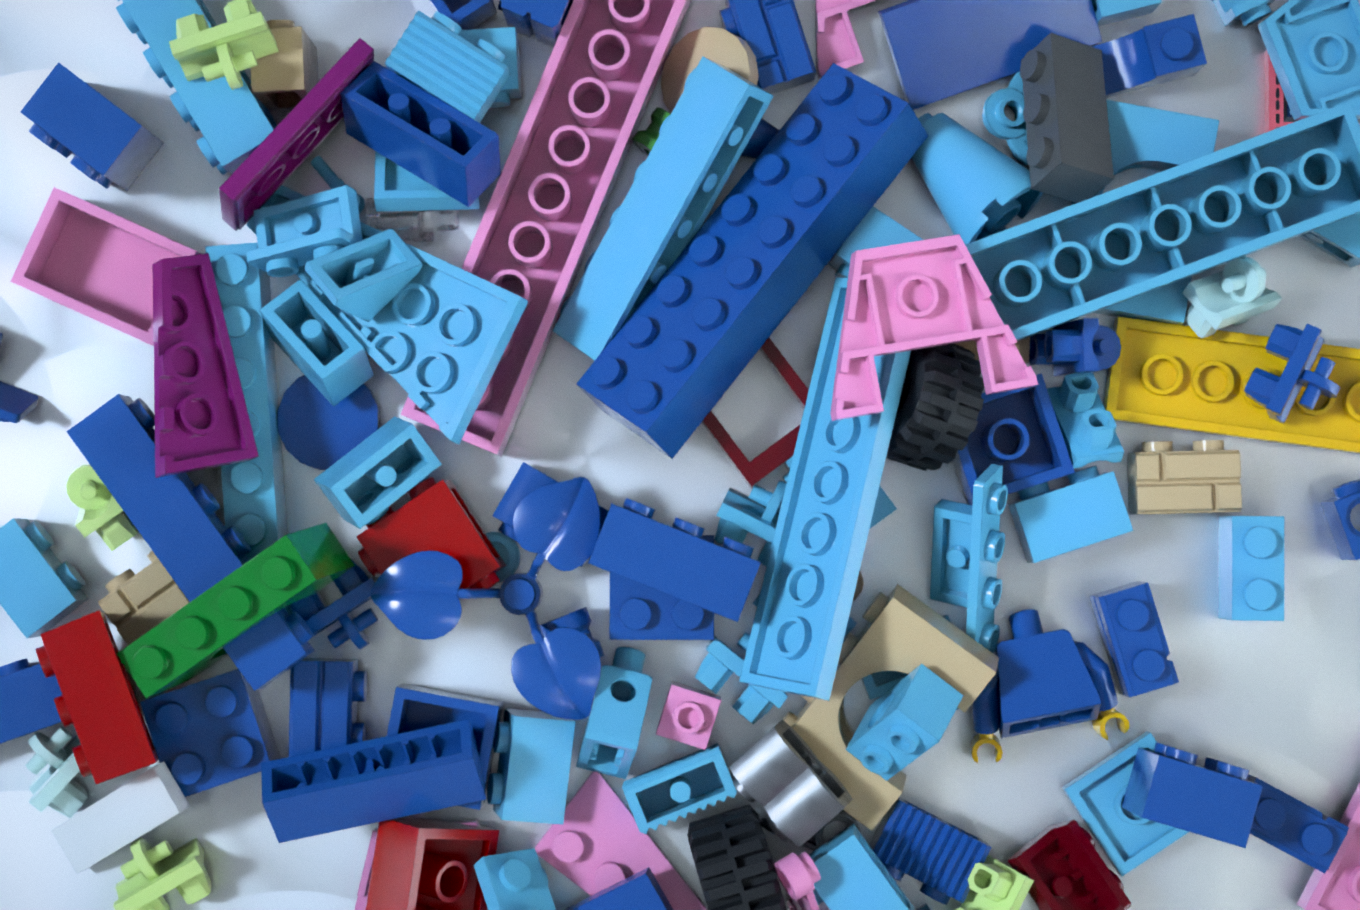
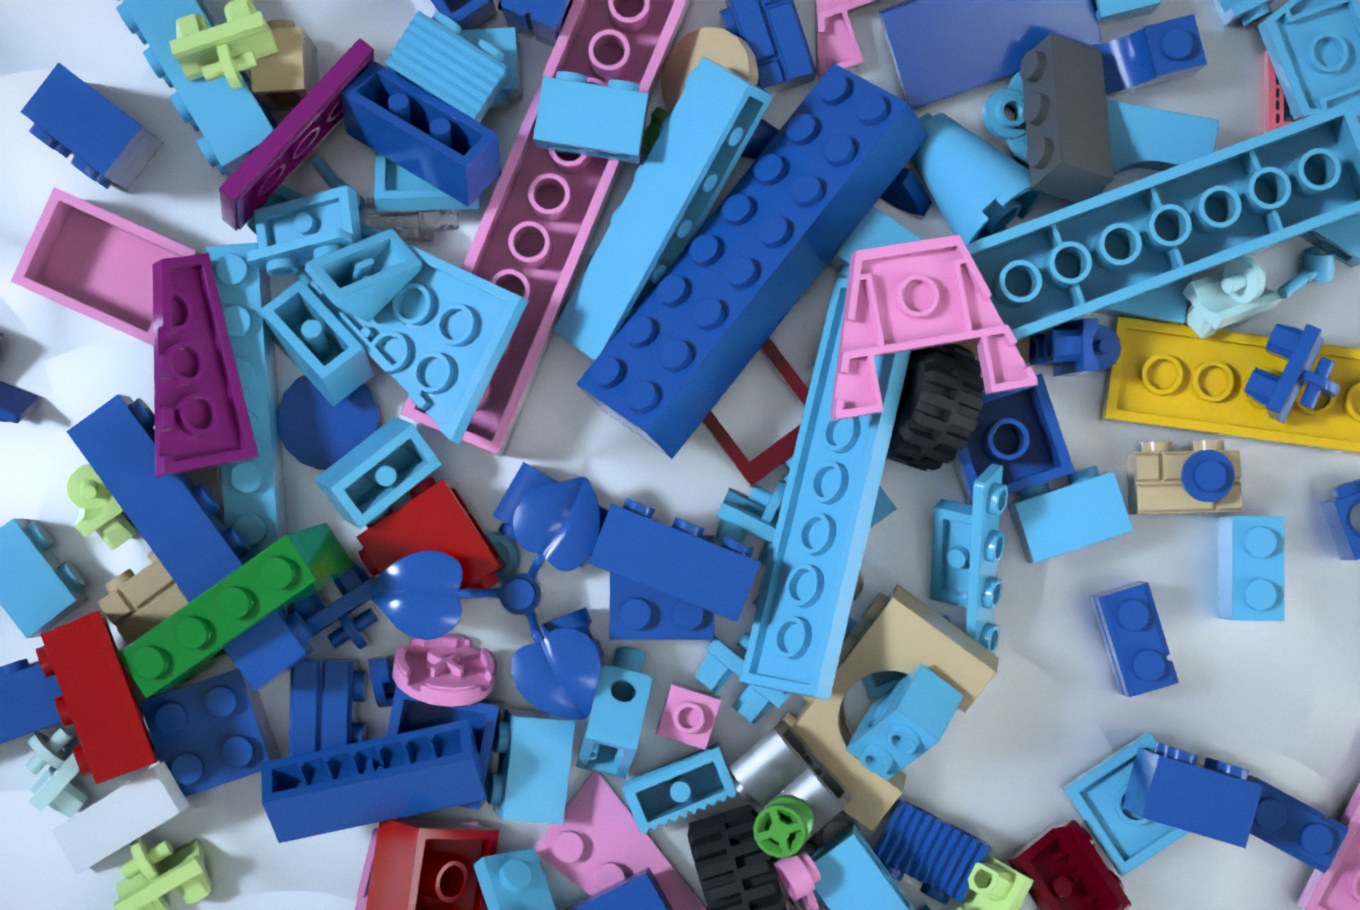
blue torso [970,609,1130,763] -> none
medium azure hips [1047,373,1124,468] -> none
none -> blue tile [368,655,397,708]
none -> bright pink tile [392,634,497,707]
none -> medium azure brick [533,71,649,164]
none -> bright green wheel [753,795,814,858]
none -> blue tile [880,168,932,216]
none -> blue plate [1181,450,1235,502]
none -> medium azure hand [1277,247,1336,299]

